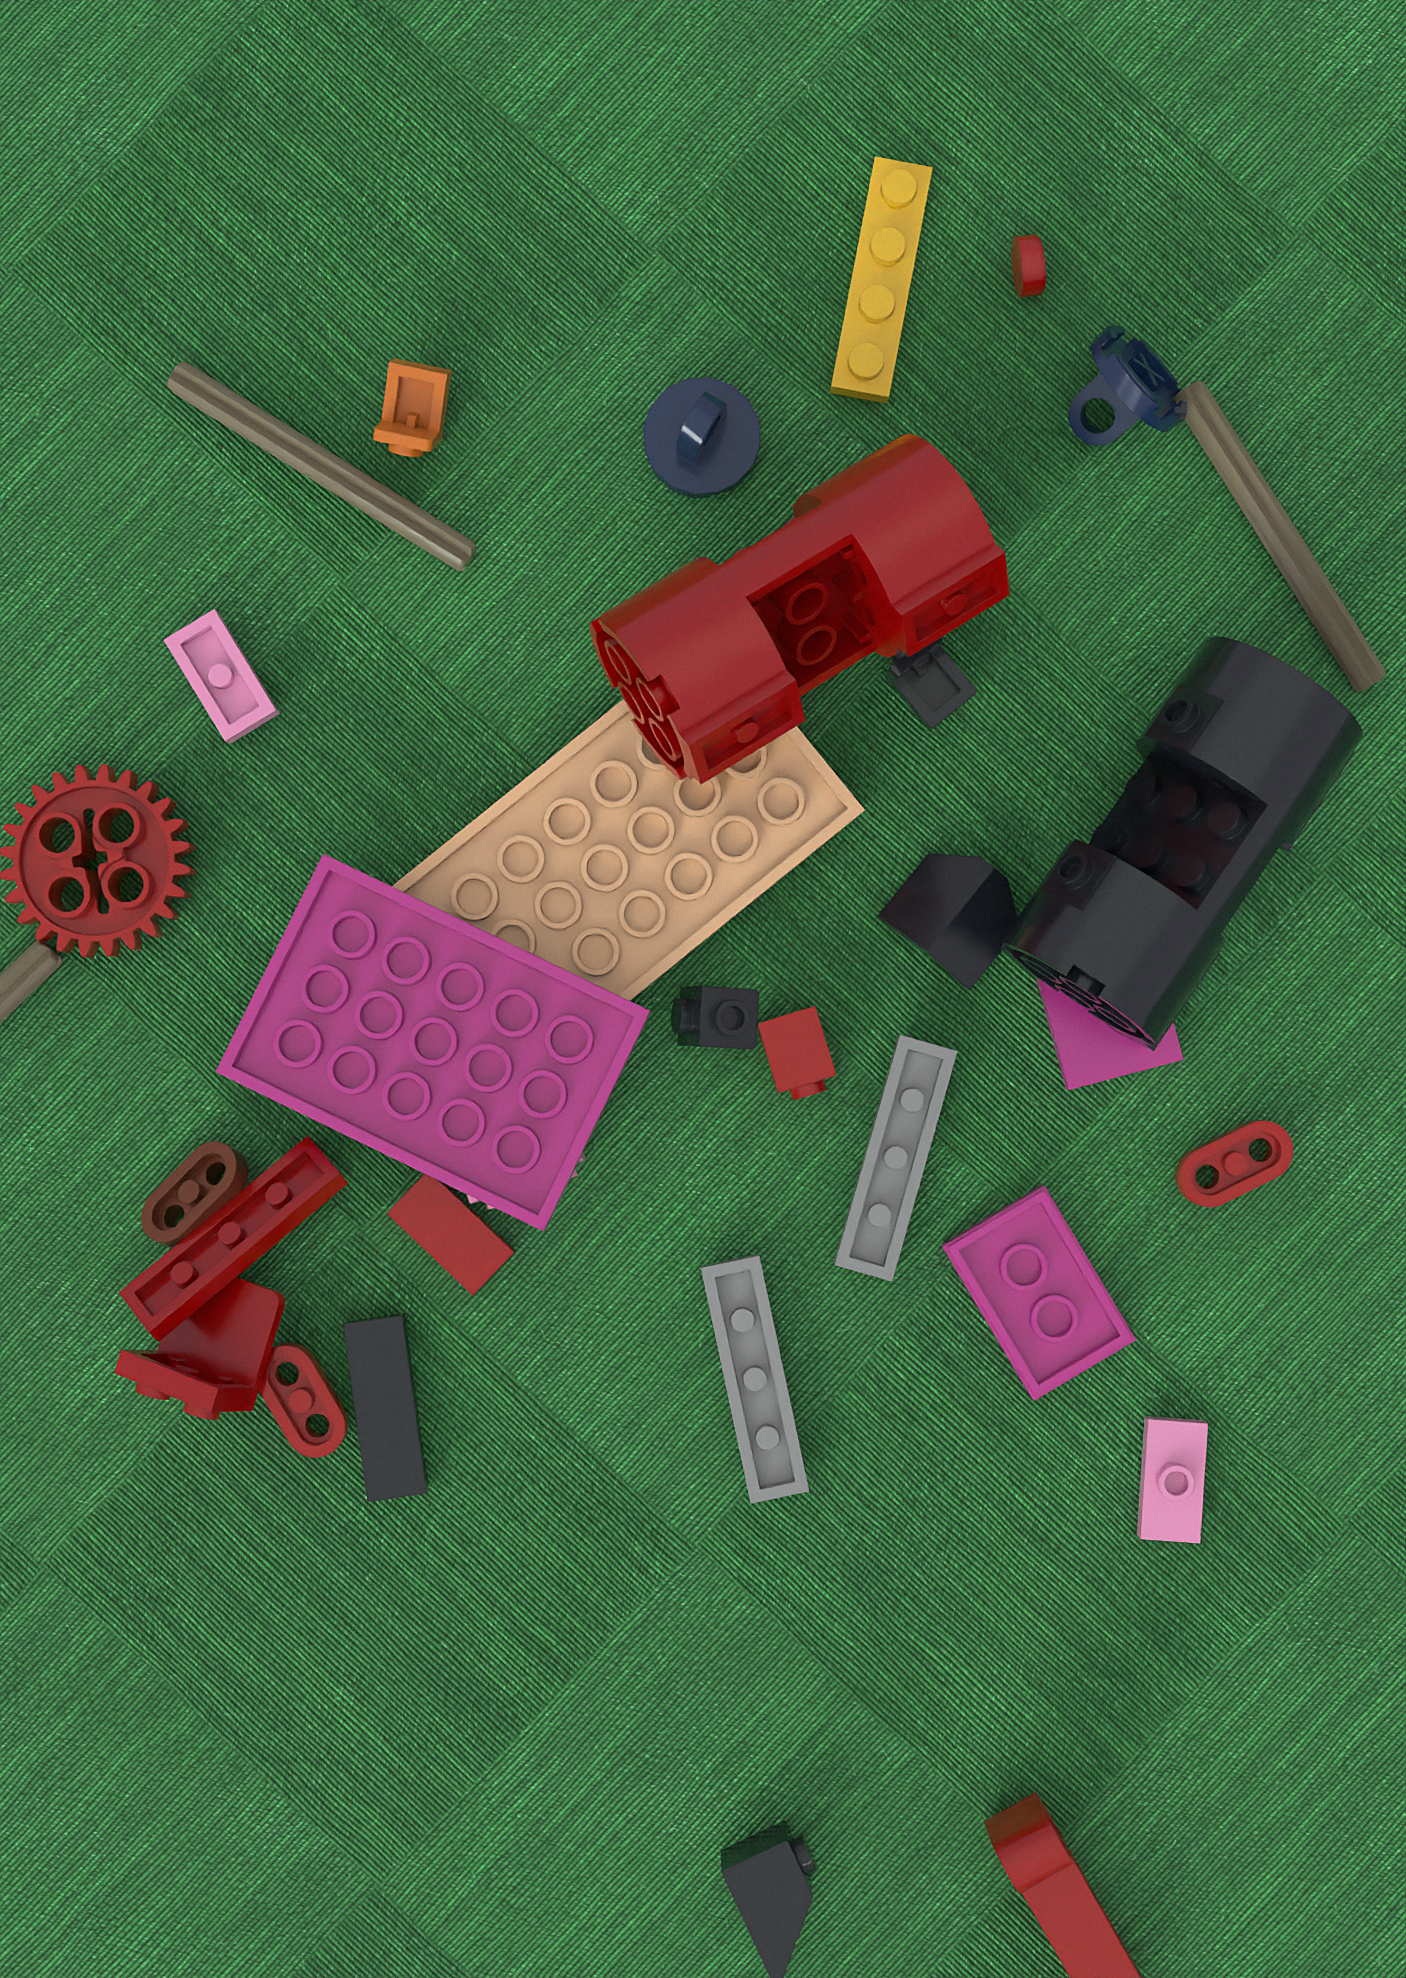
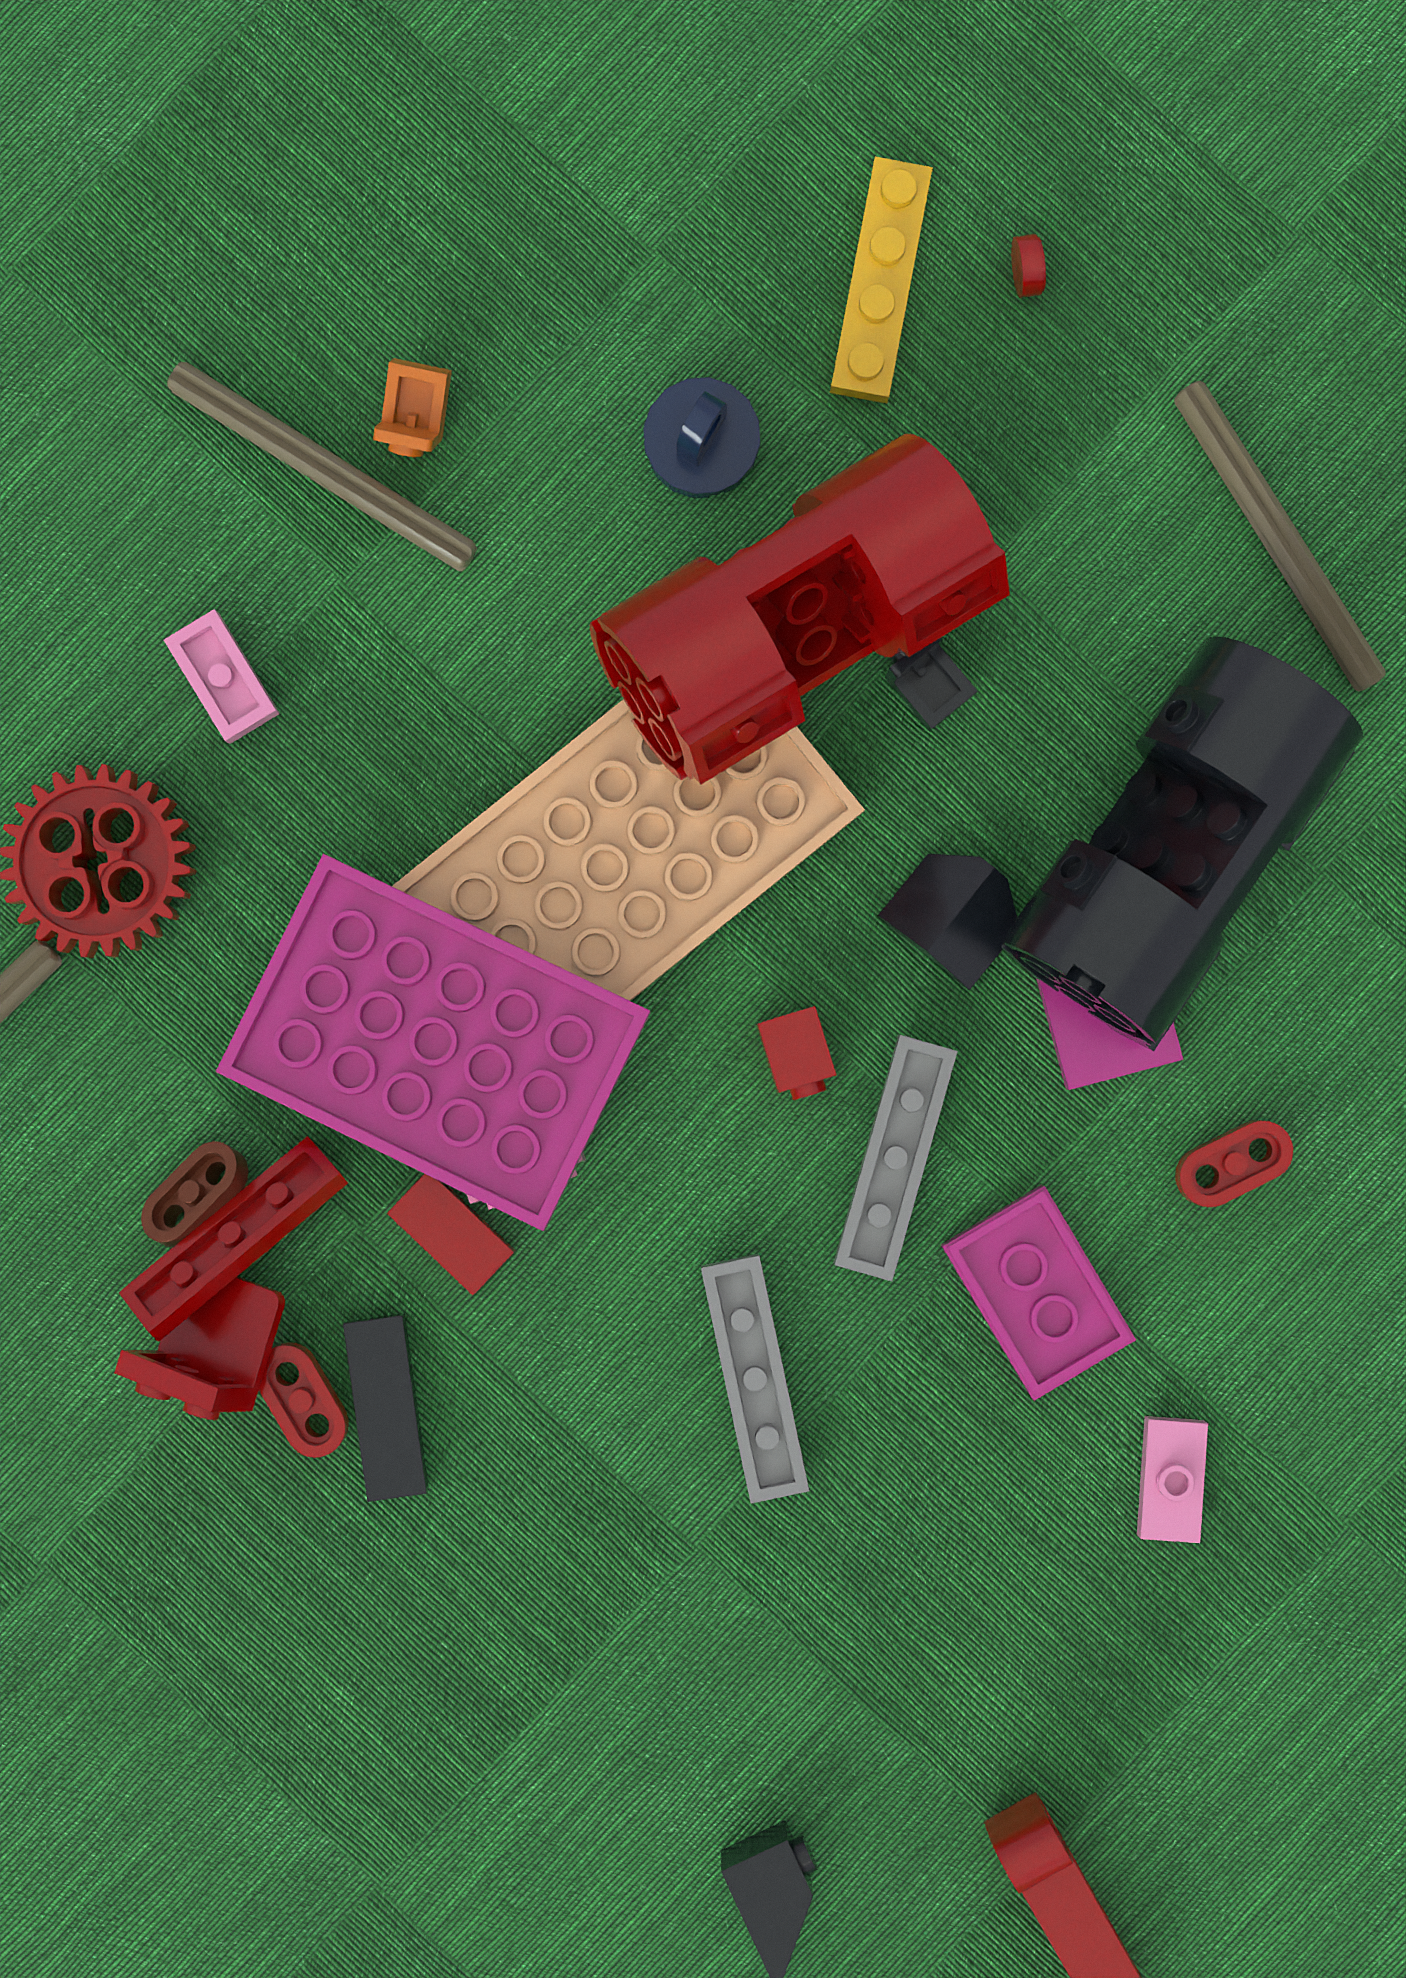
black bracket [671,986,759,1049] -> none
dark blue tile [1068,326,1188,446] -> none

